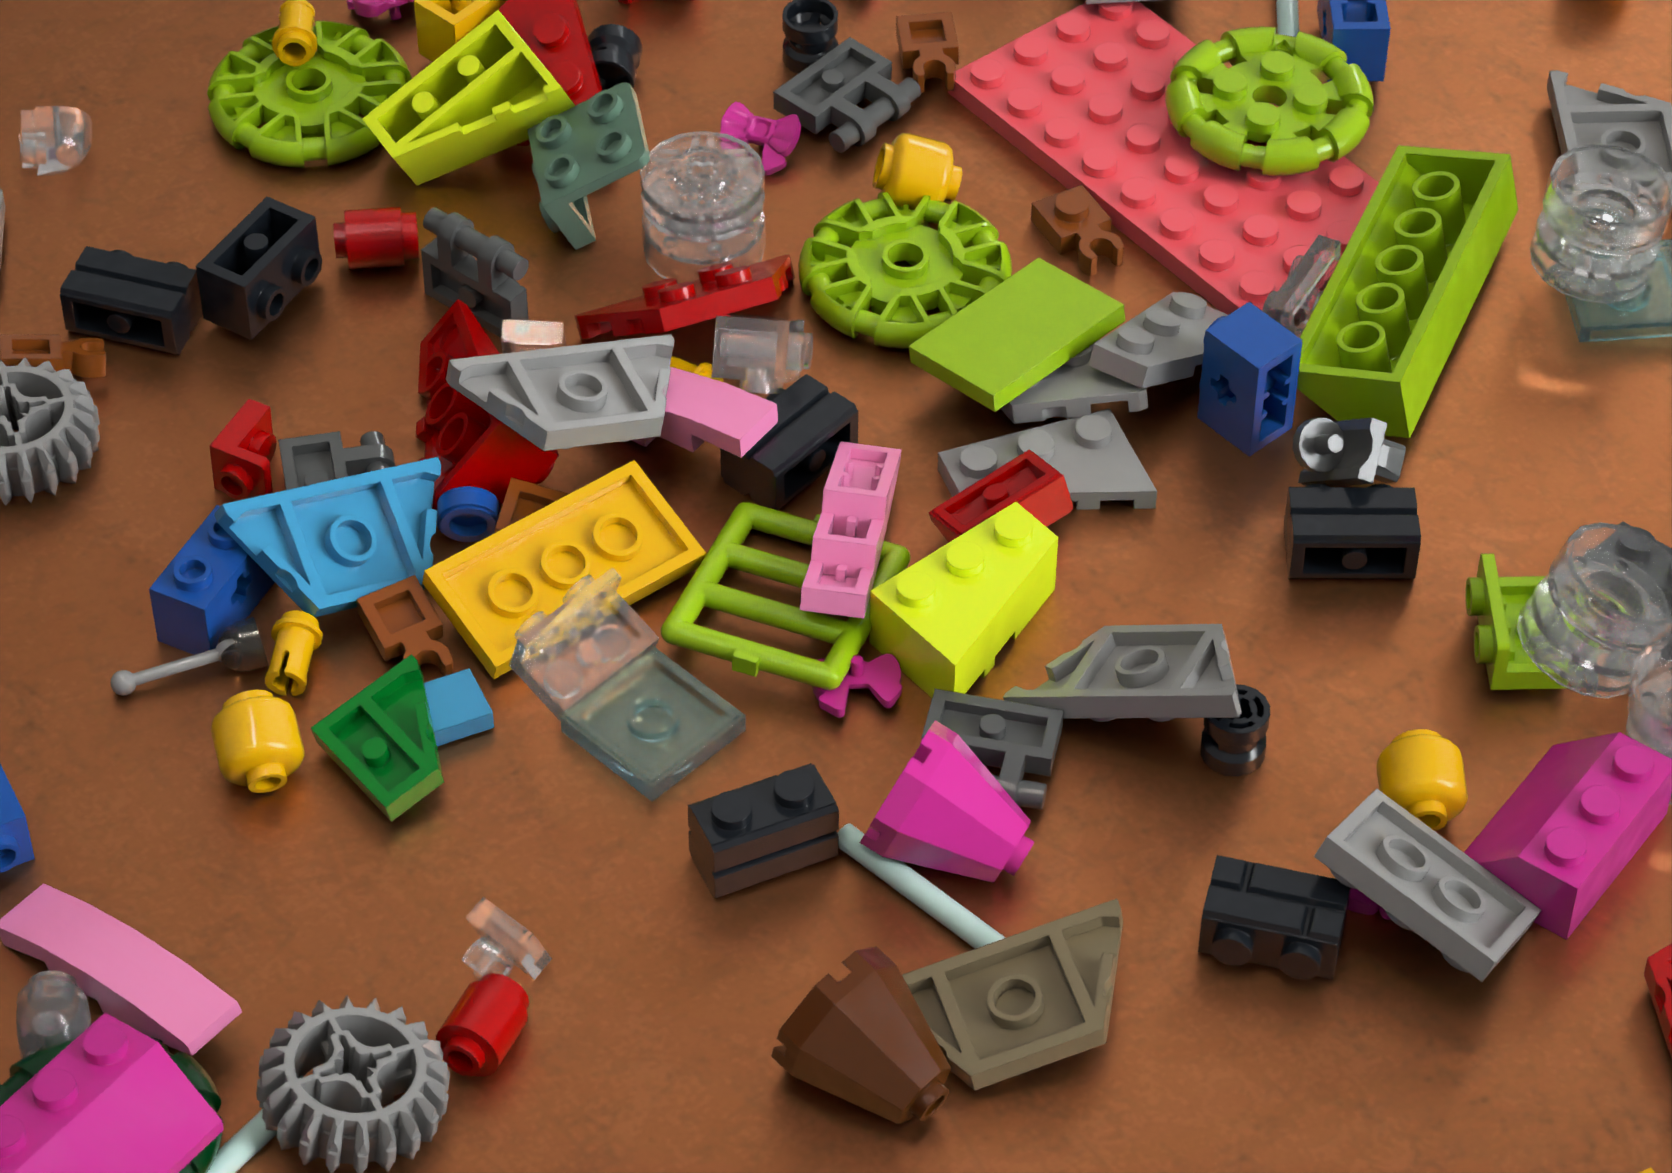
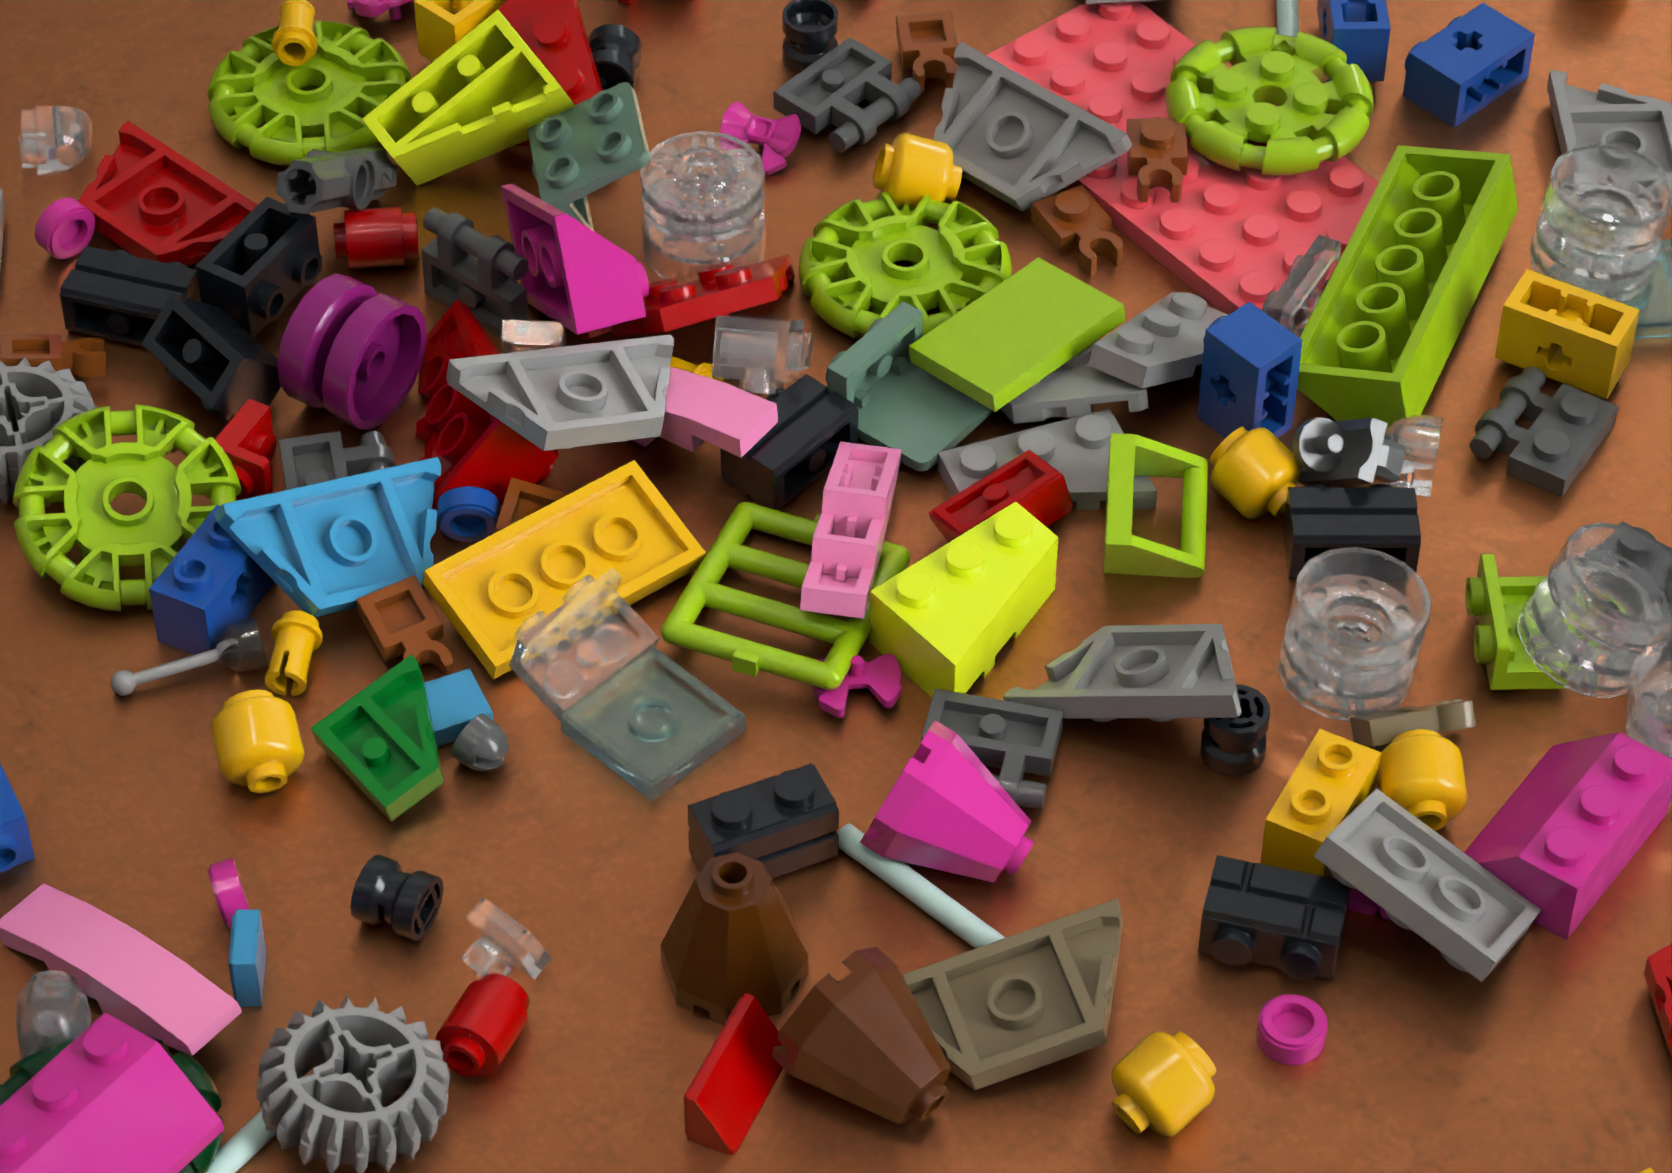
none -> lime plate [12,404,242,612]
none -> dark pink tile [35,198,95,259]
none -> red wing [79,121,258,266]
none -> black brick [141,293,281,421]
none -> dark pink tile [207,857,250,930]
none -> dark azure tile [228,909,266,1007]
none -> dark grey piece [276,147,398,214]
none -> magenta wheel [277,273,427,430]
none -> black wheel [350,855,444,941]
none -> dark grey hinge [451,713,509,772]
none -> dark pink slope [501,183,649,335]
none -> reddish brown cone [660,852,808,1025]
none -> red slope [684,993,783,1155]
none -> sand green bracket [825,301,993,471]
none -> light grey wing [933,42,1133,211]
none -> lime tile [1103,433,1208,578]
none -> yellow head [1111,1031,1217,1136]
none -> dark orange plate [1126,118,1188,202]
none -> yellow head [1209,427,1302,519]
none -> dark pink tile [1256,994,1328,1065]
none -> yellow brick [1260,729,1381,878]
none -> clear wheel [1277,547,1431,722]
none -> dark tan plate [1350,698,1476,752]
none -> clear piece [1383,415,1443,498]
none -> blue brick [1403,3,1535,128]
none -> dark grey plate [1470,366,1618,497]
none -> yellow brick [1495,269,1640,399]

